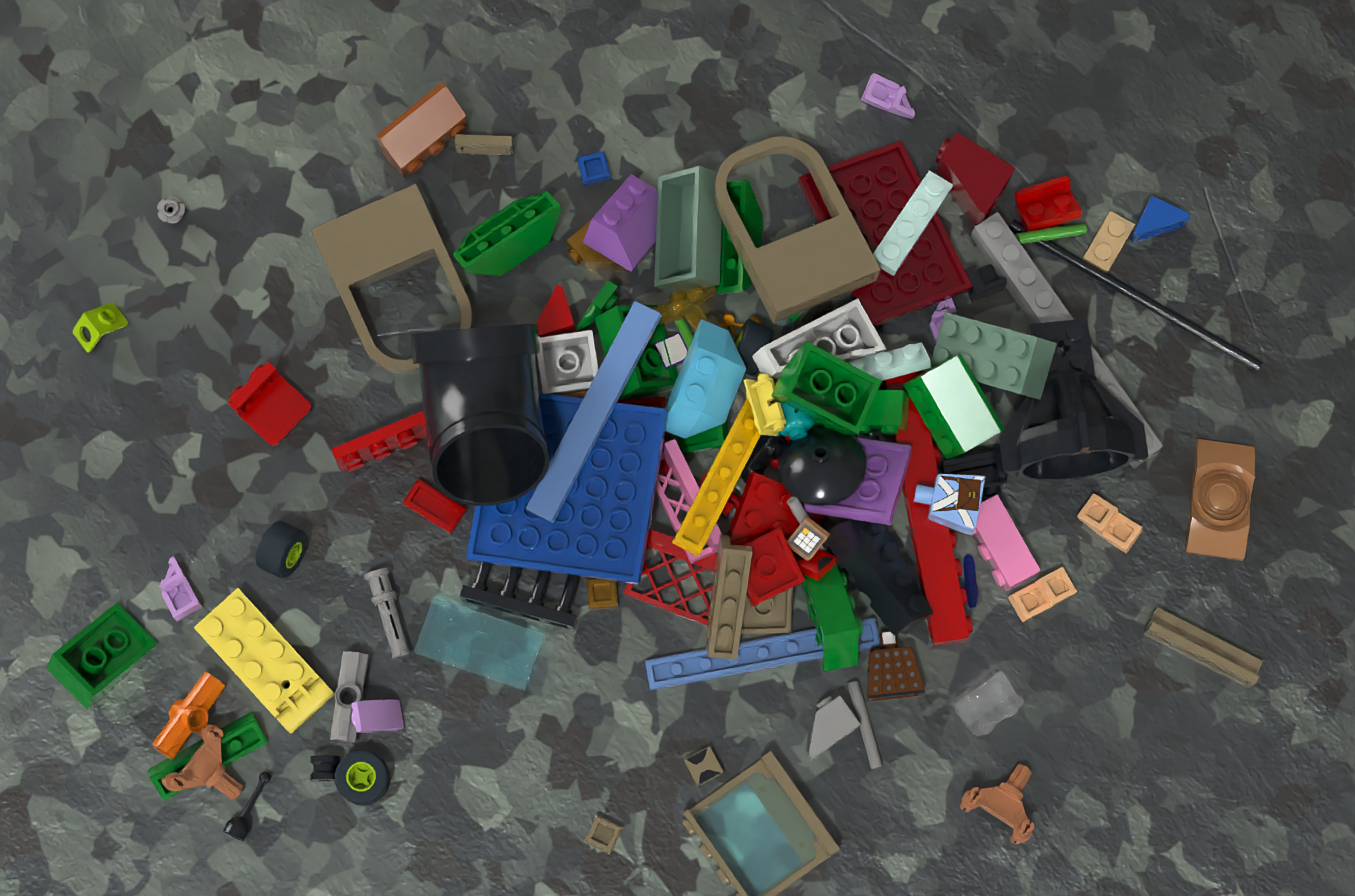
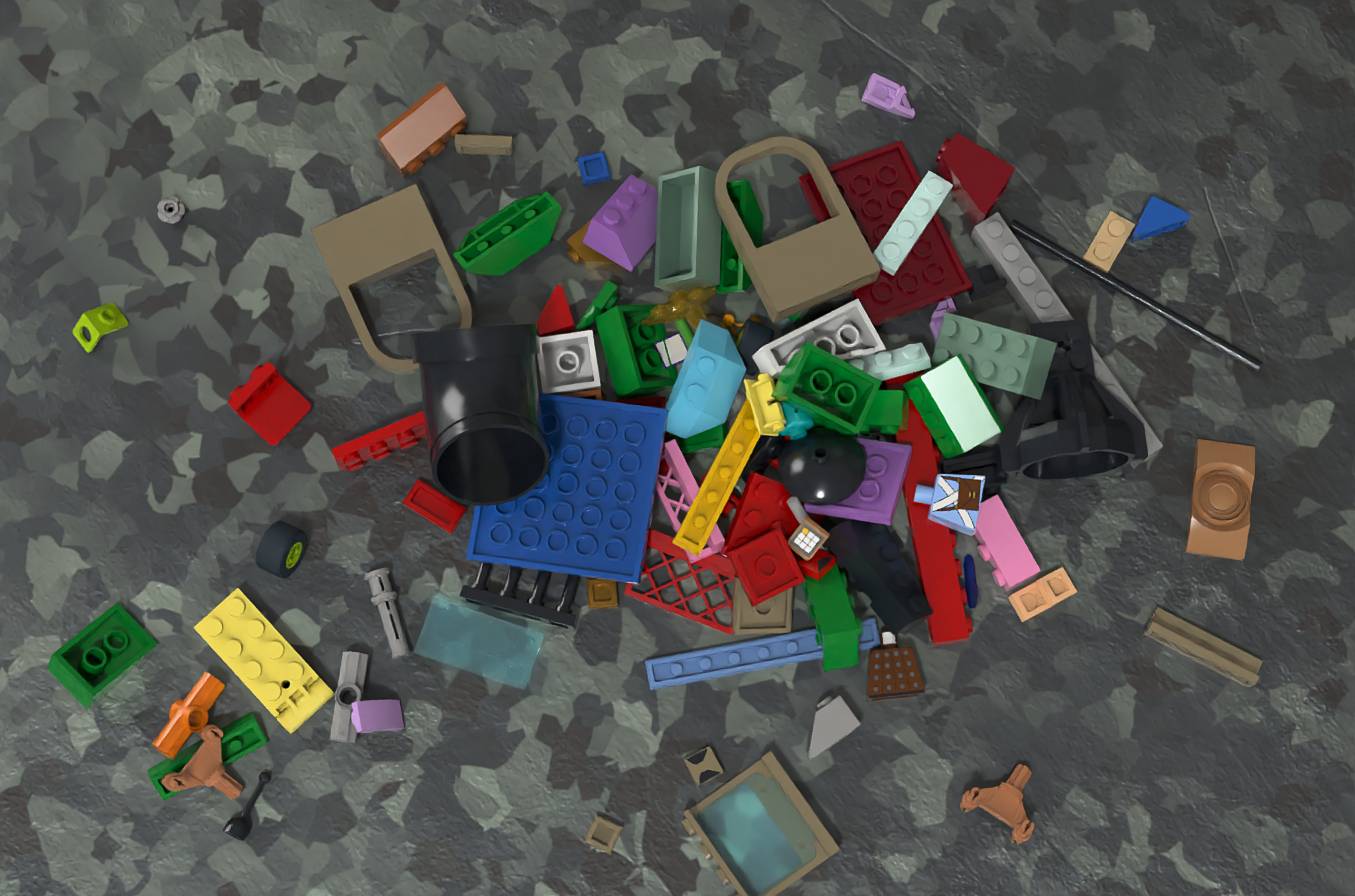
lavender slope [159,556,202,622] -> none
black wheel [310,755,340,782] -> none
black wheel [335,750,390,806] -> none
medium blue tile [526,301,662,523] -> none
dark tan fence [705,535,752,659] -> none
light grey bar [847,681,882,769] -> none
clear bracket [951,668,1025,737] -> none
red bracket [1015,175,1081,232] -> none
bright green piece [1015,223,1087,244] -> none
light nougat slope [1077,493,1143,554] -> none

